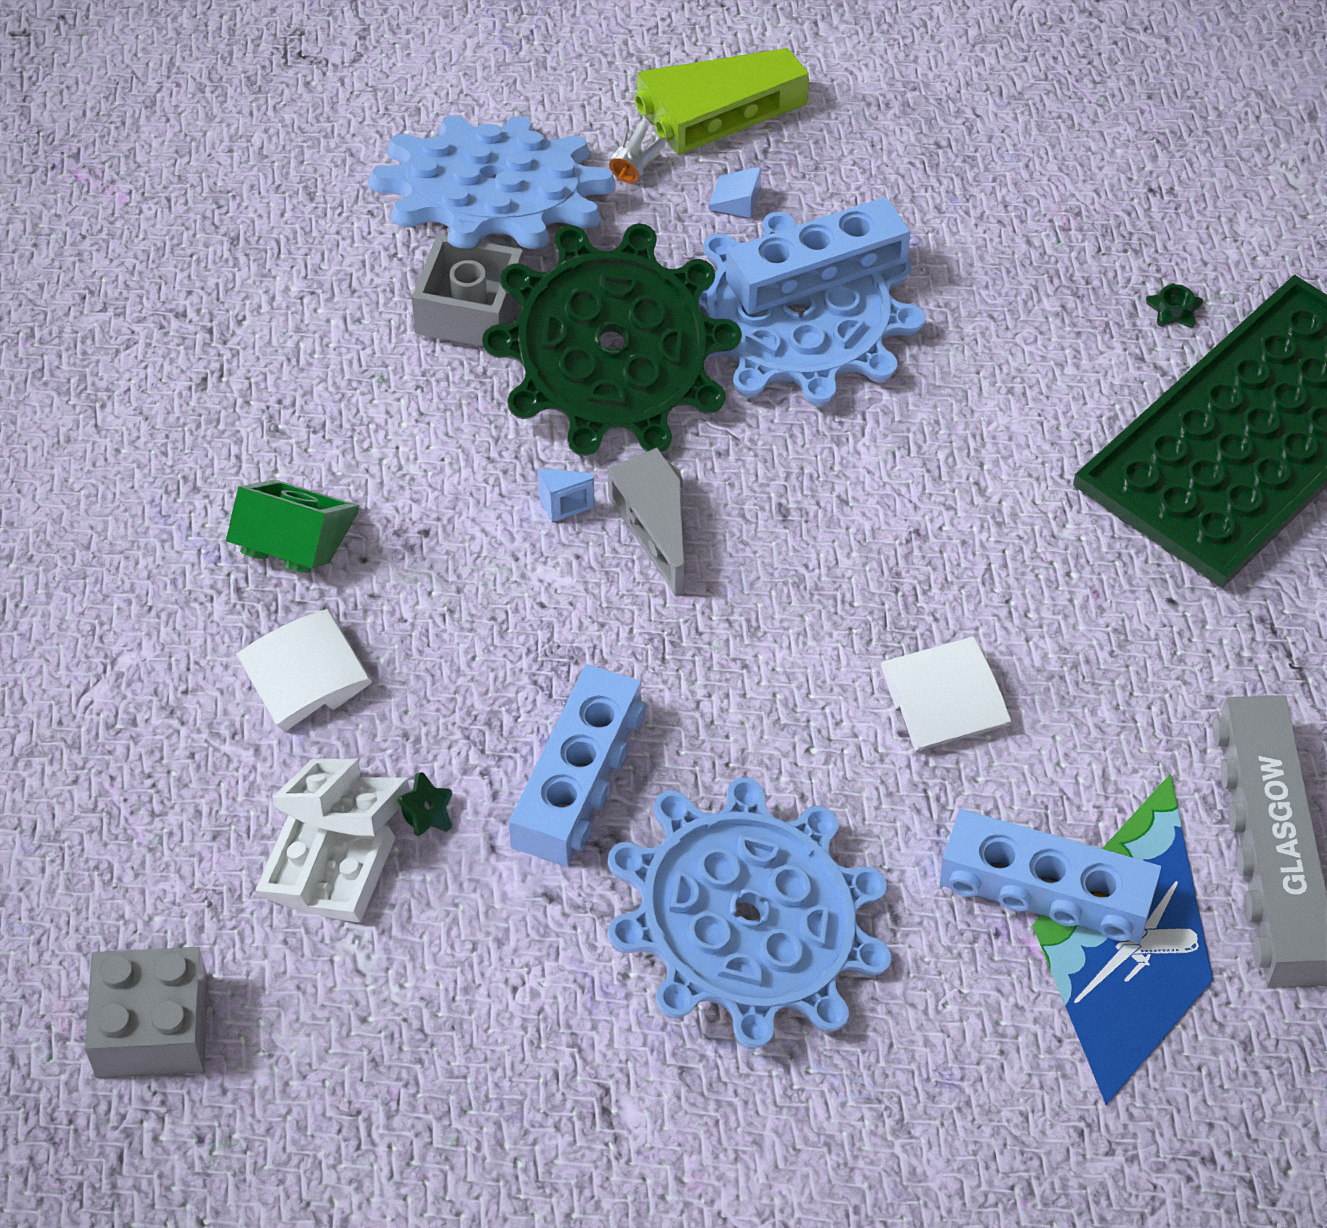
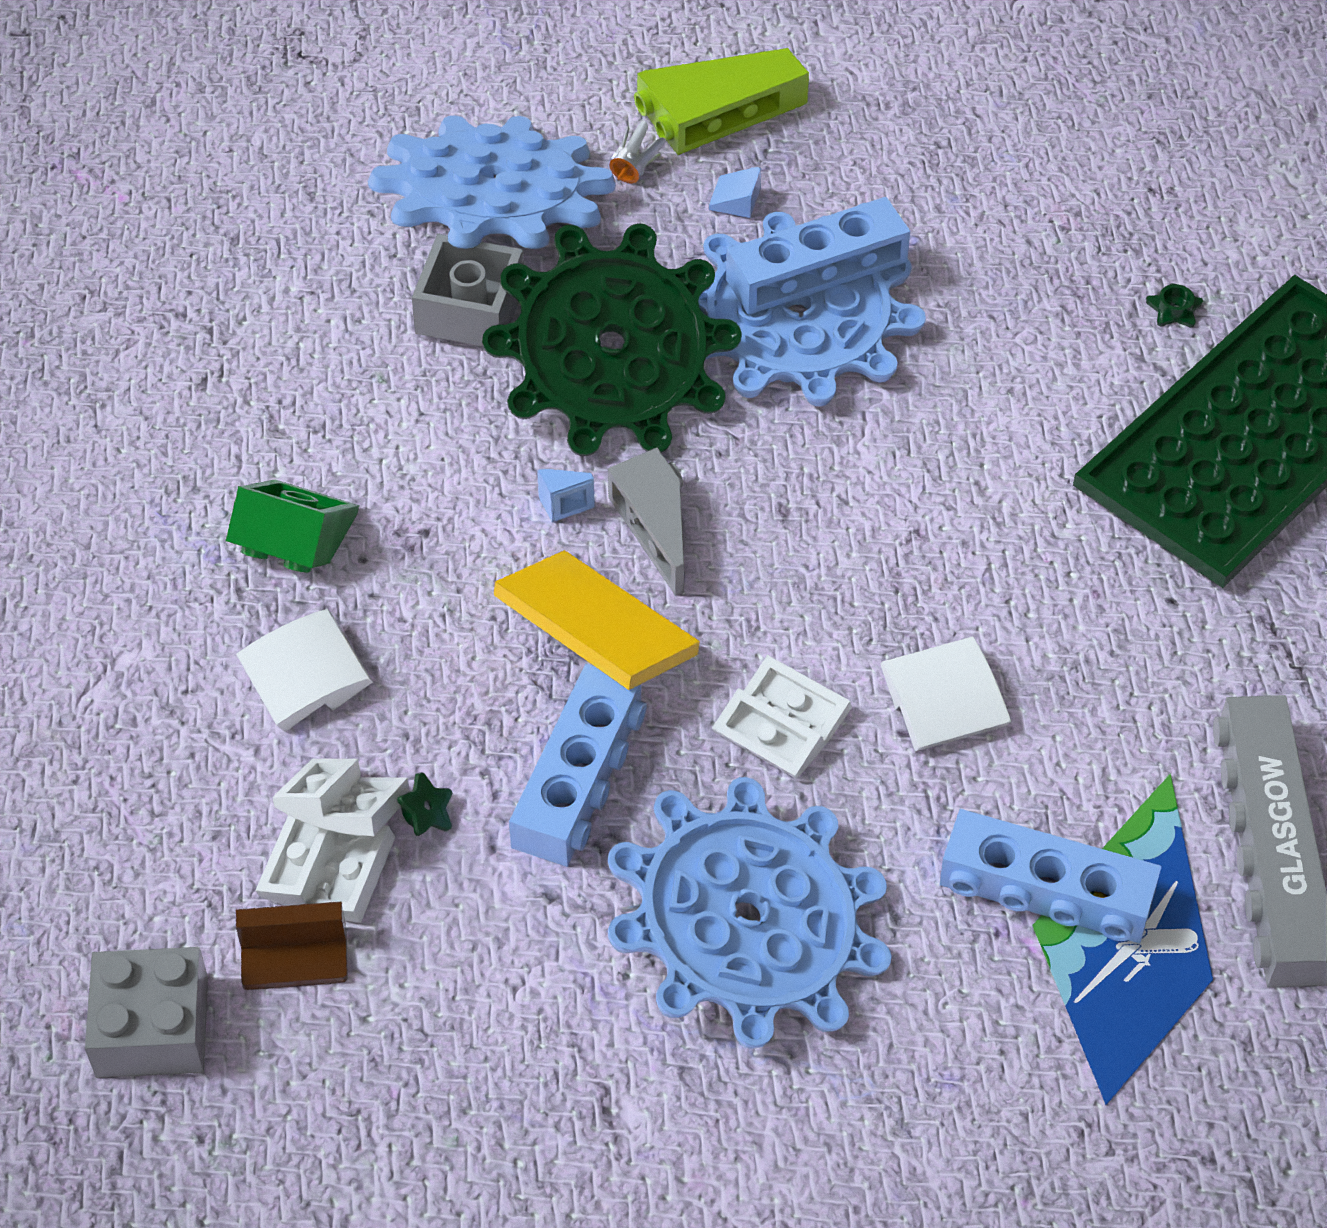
none -> reddish brown panel [236,901,348,990]
none -> yellow tile [494,550,700,690]
none -> white slope [712,655,852,779]

